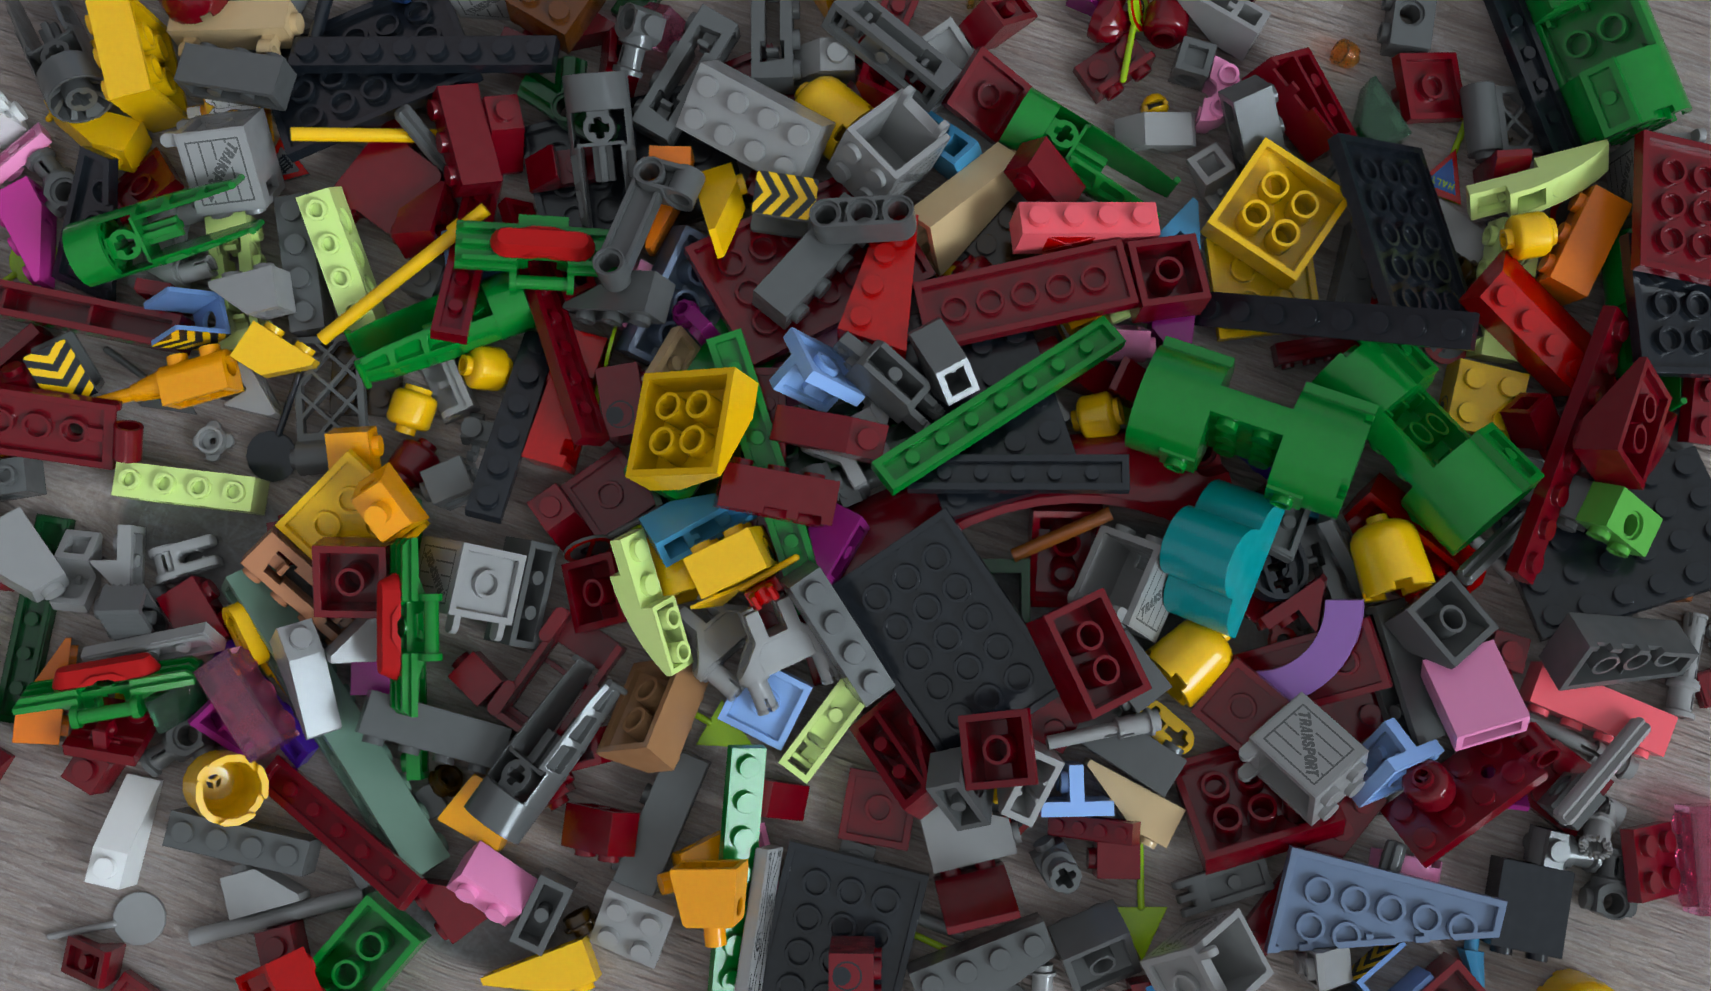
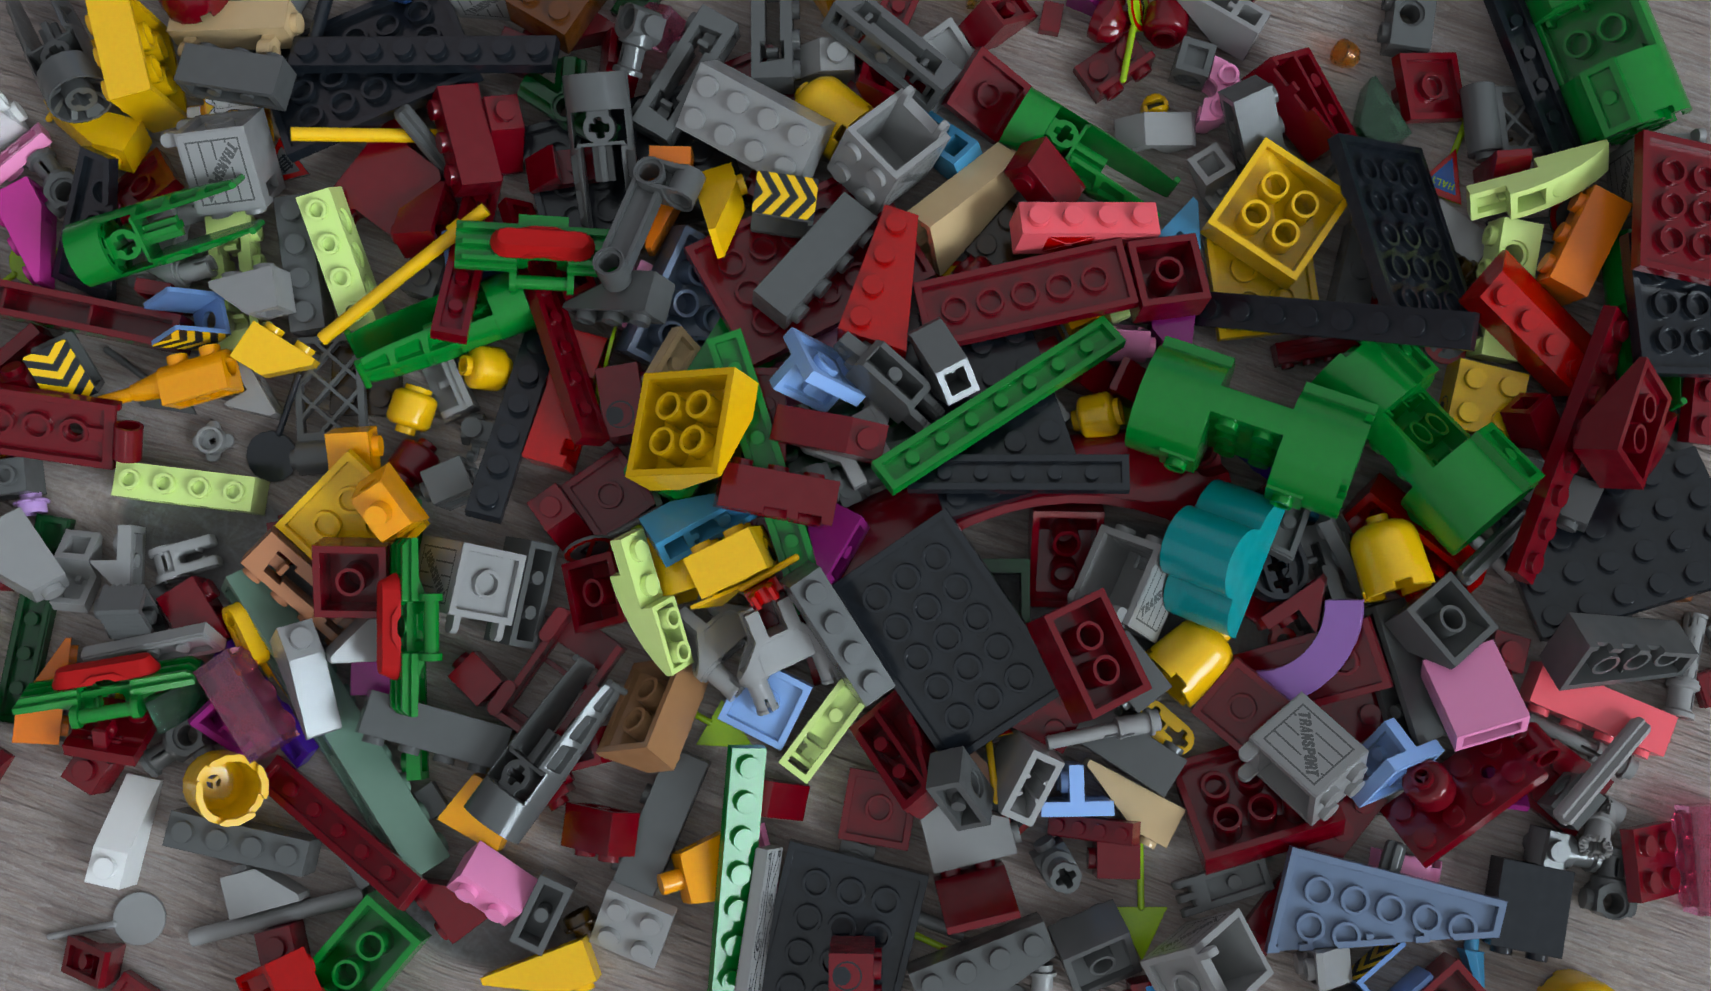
dark brown plate [428,764,463,798] -> none
light orange torso [670,859,748,948] -> none
magenta plate [672,299,721,346] -> none
dark grey beam [809,194,917,245] -> none
dark red slope [958,708,1039,791] -> none
dark orange bar [1010,507,1114,562] -> none
yellow head [1499,211,1558,260] -> none
bright green brick [1575,481,1663,558] -> none
none -> lavender plate [13,492,50,517]
none -> dark red piece [1038,0,1064,37]

